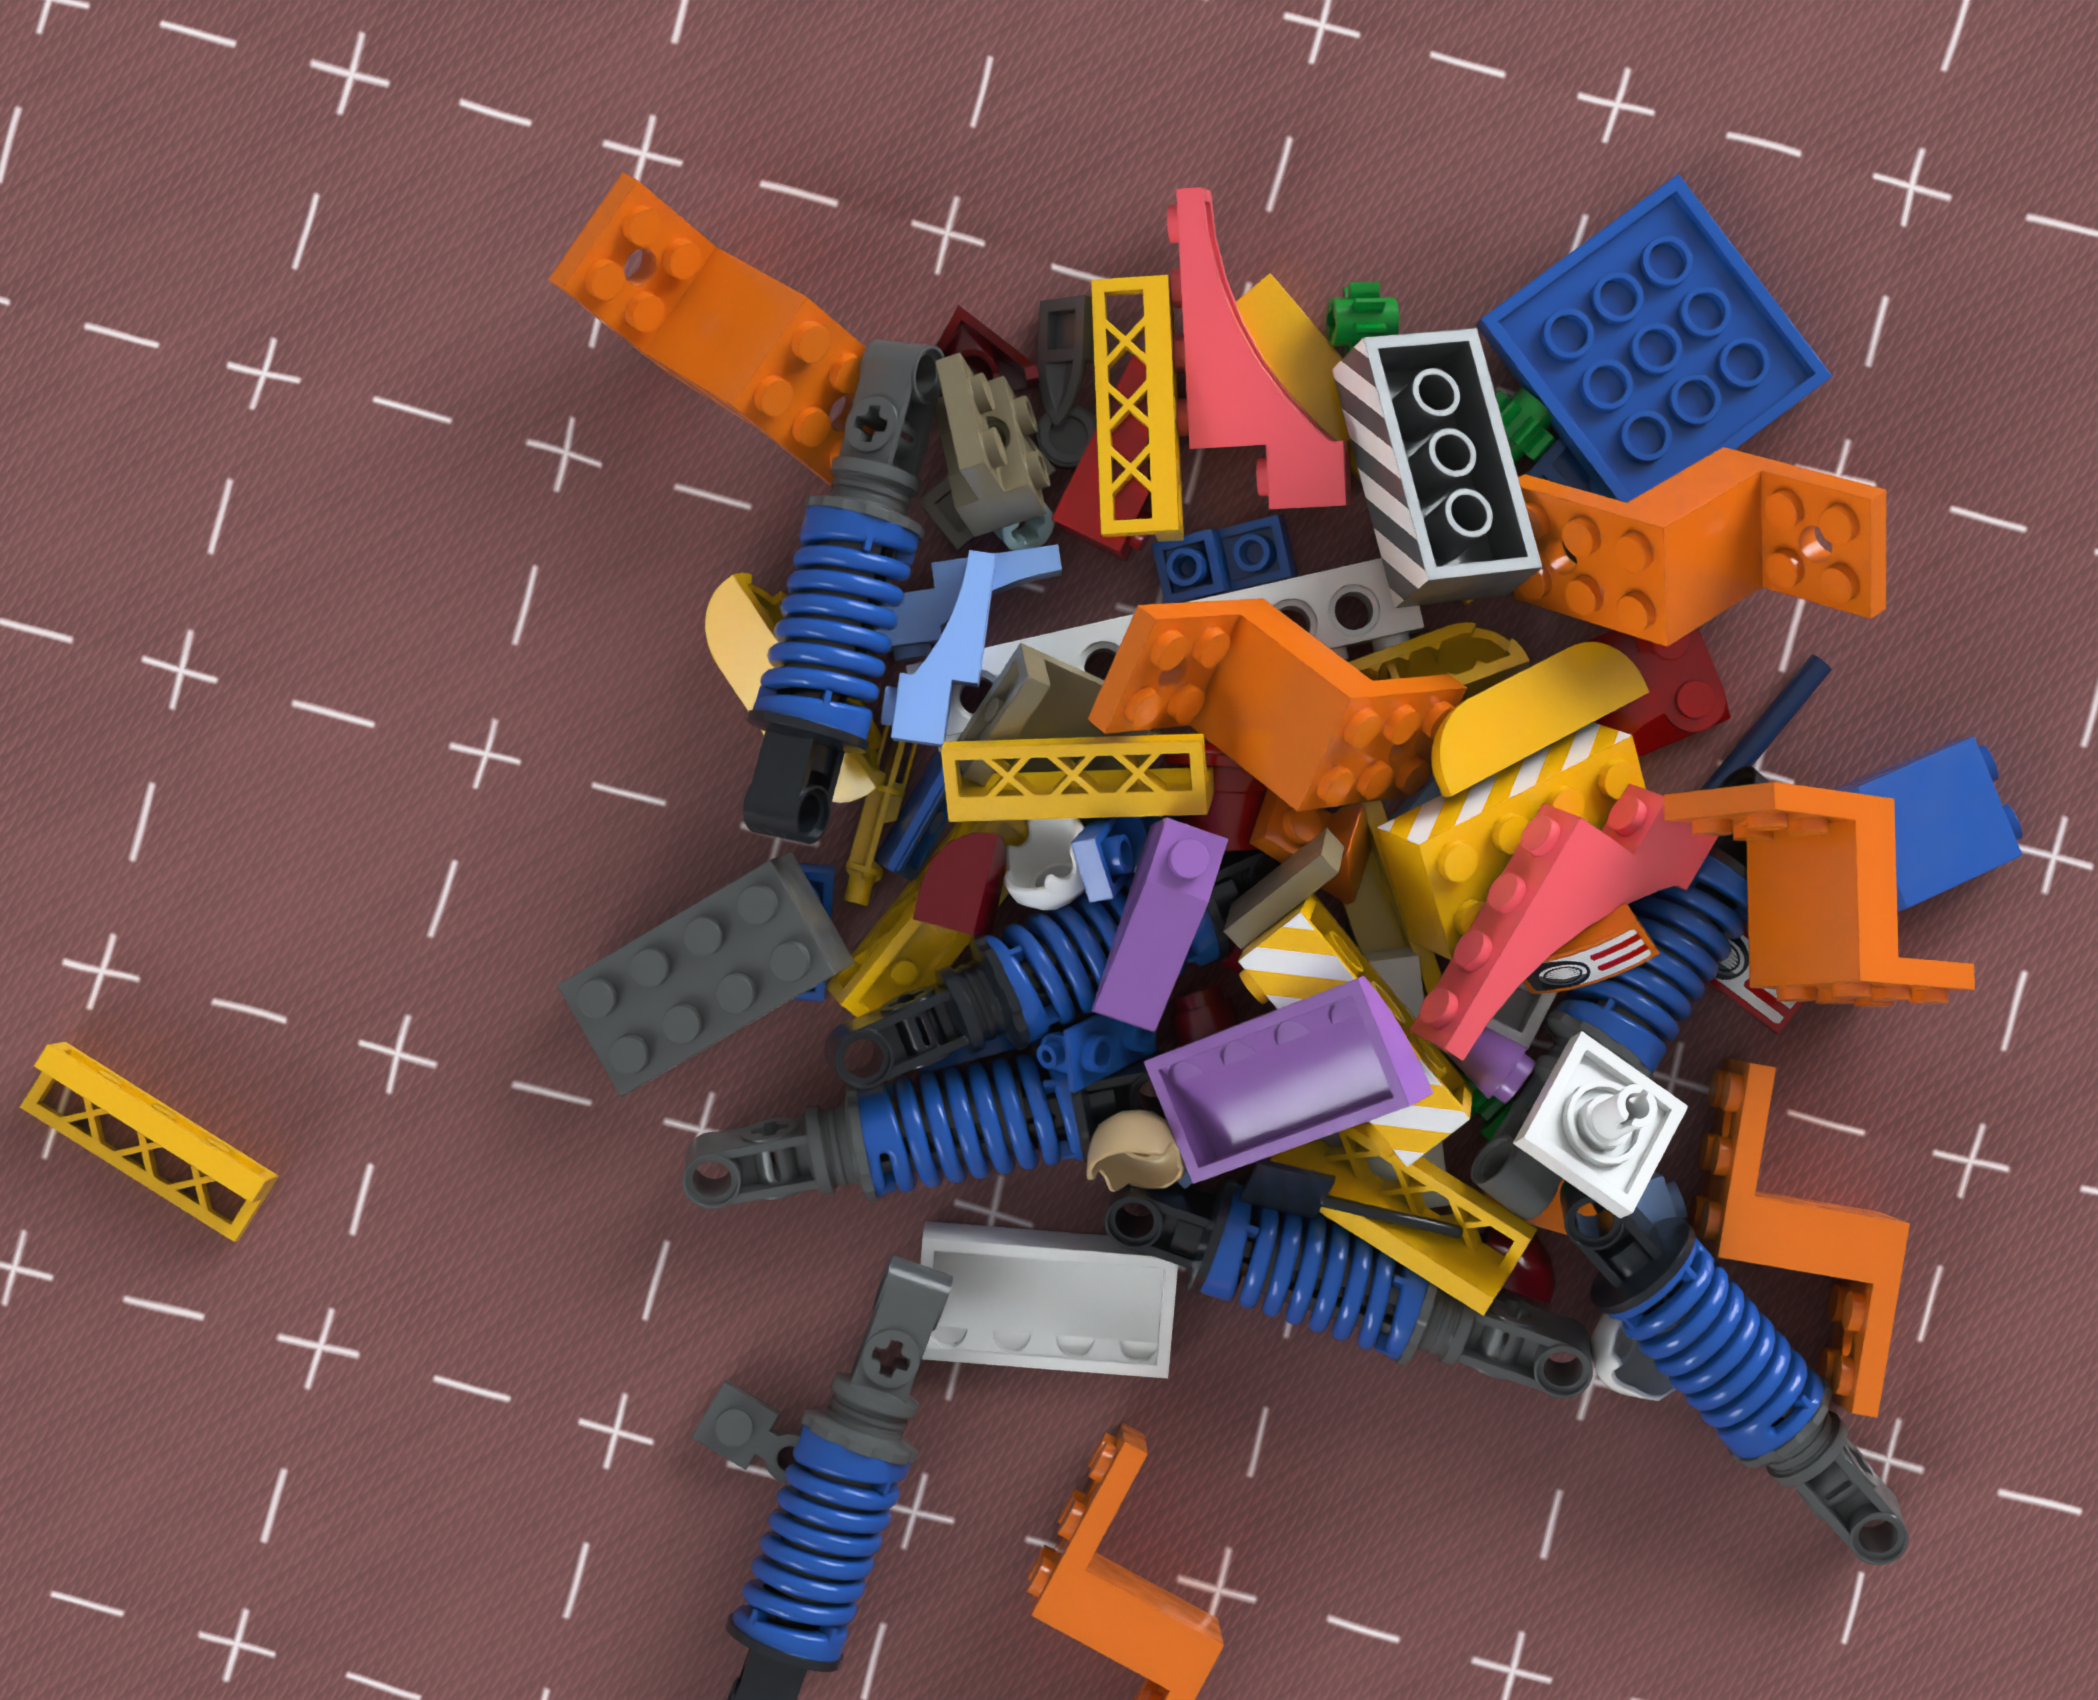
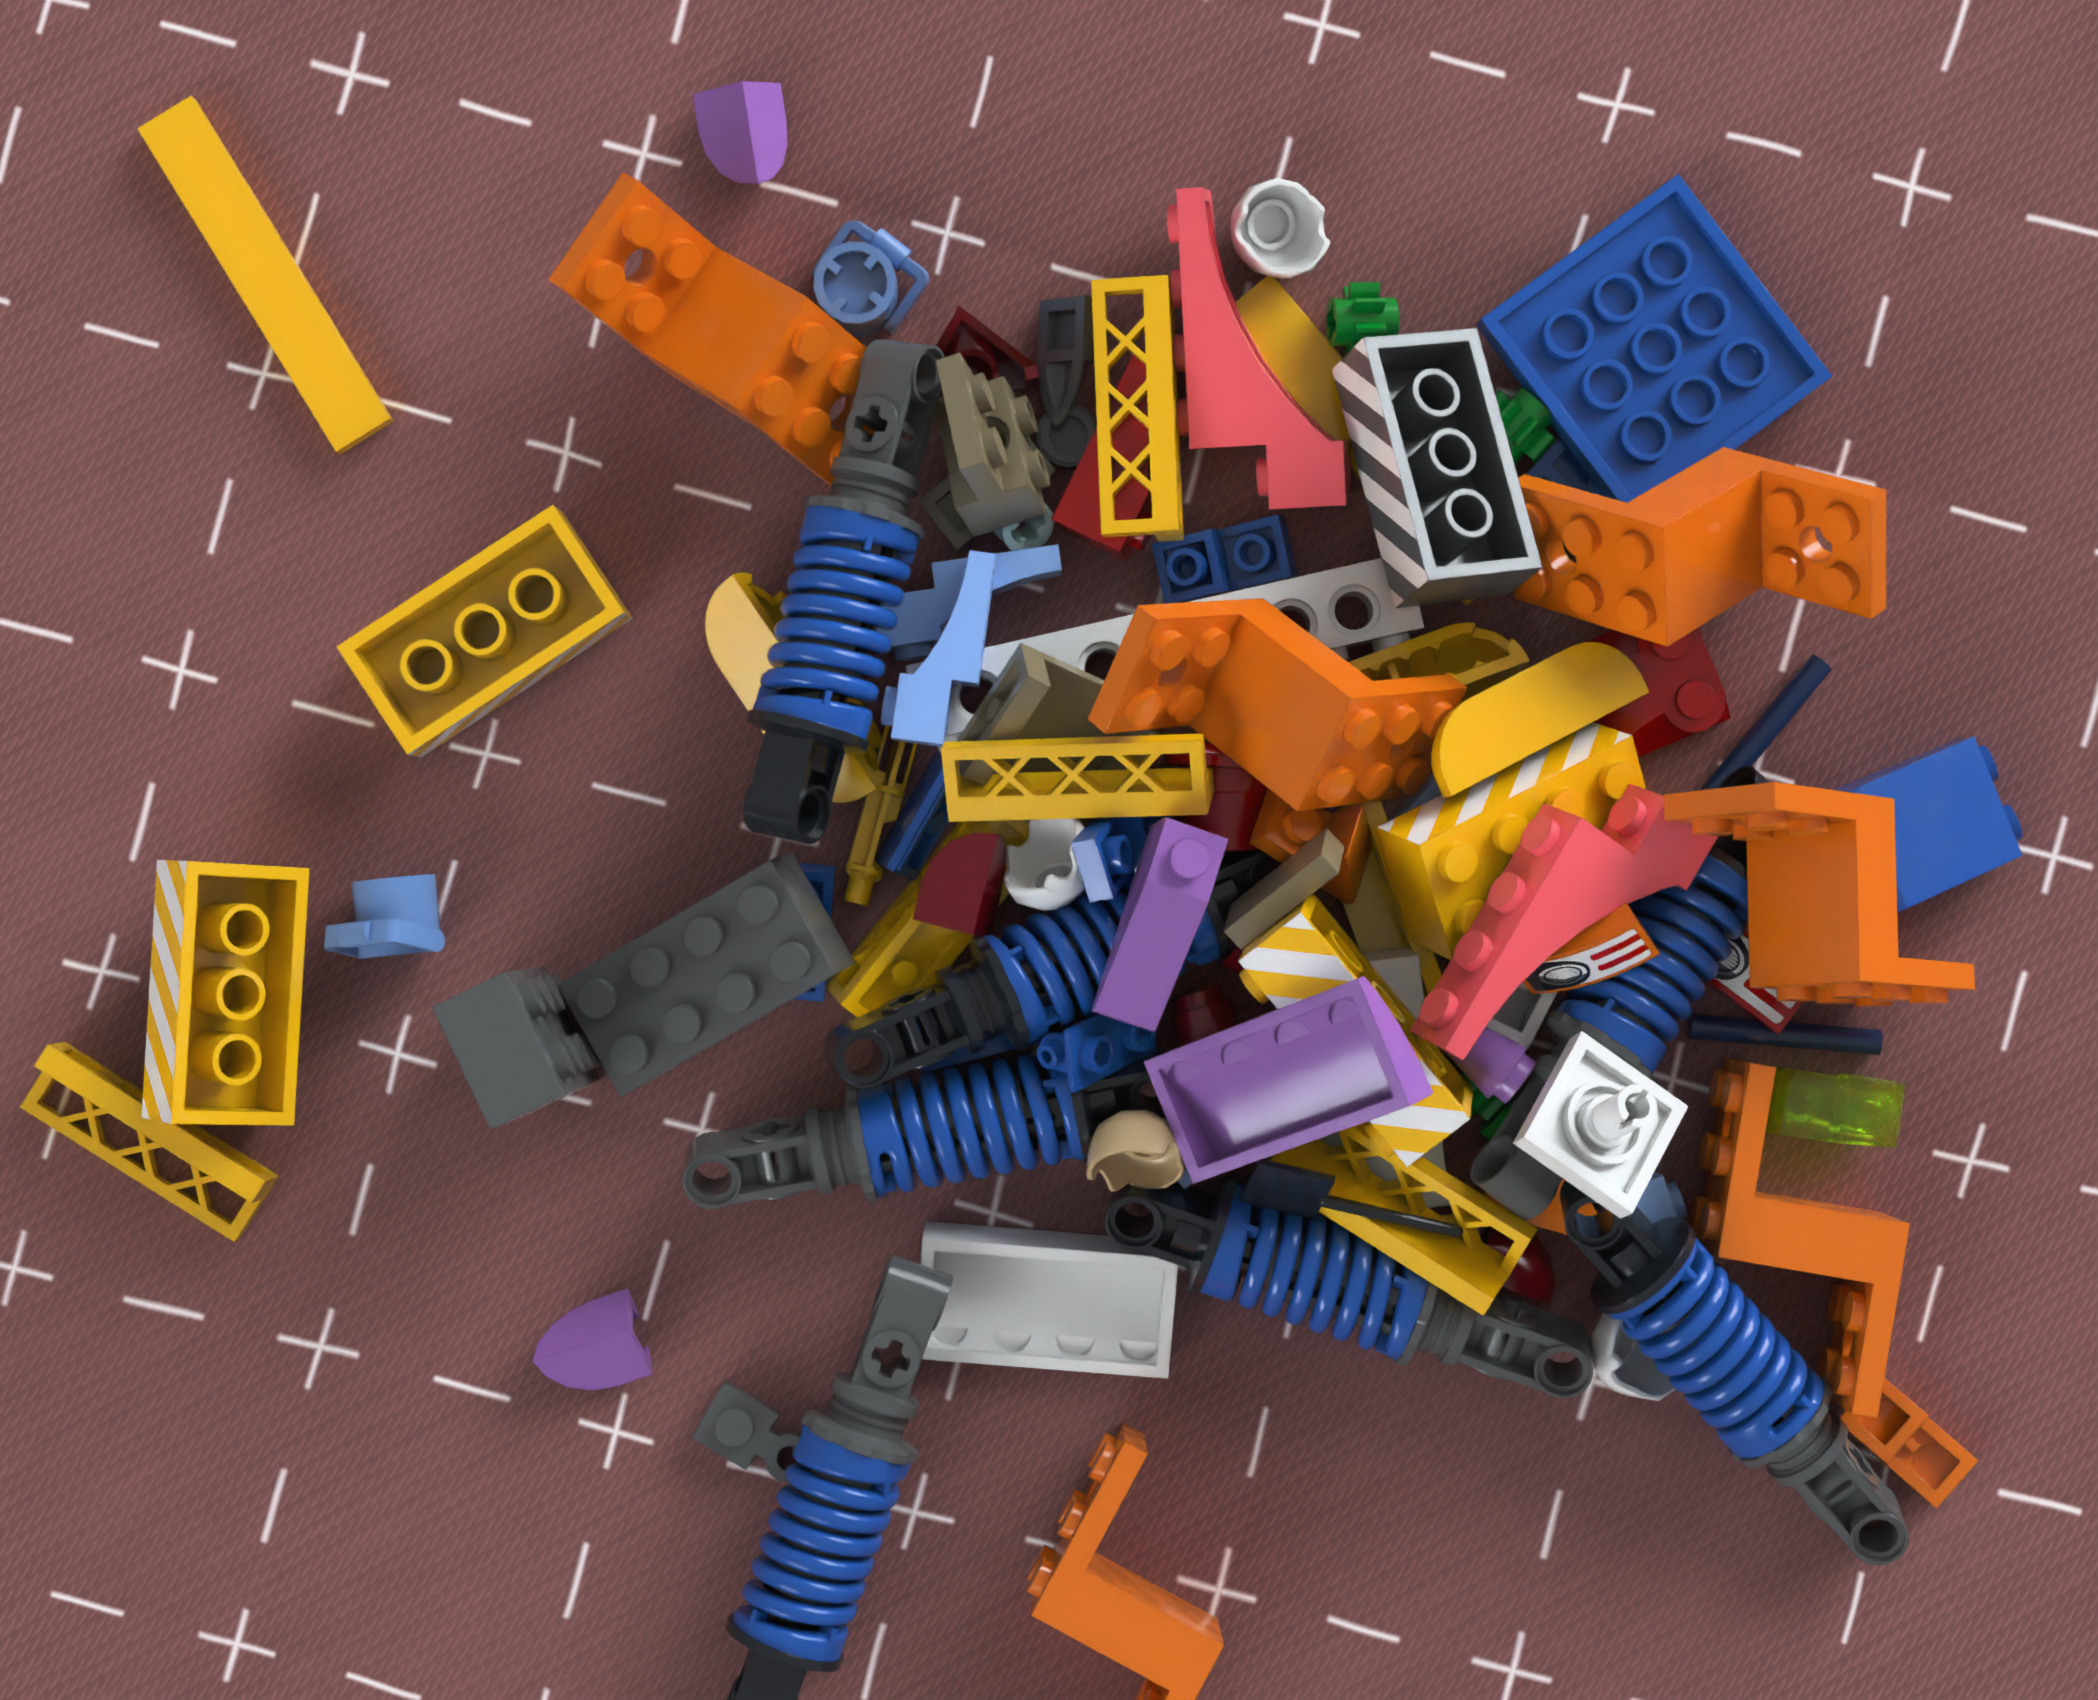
none -> yellow tile [137,96,394,455]
none -> yellow brick [141,860,310,1126]
none -> medium blue piece [324,874,445,959]
none -> yellow brick [336,505,633,758]
none -> dark grey brick [432,967,602,1130]
none -> medium lavender brick [532,1288,653,1390]
none -> medium lavender brick [693,81,788,184]
none -> medium blue piece [811,221,930,337]
none -> white hair [1230,178,1330,279]
none -> dark blue bar [1687,1014,1883,1055]
none -> clear neon green slope [1766,1066,1905,1148]
none -> orange slope [1840,1378,1979,1509]

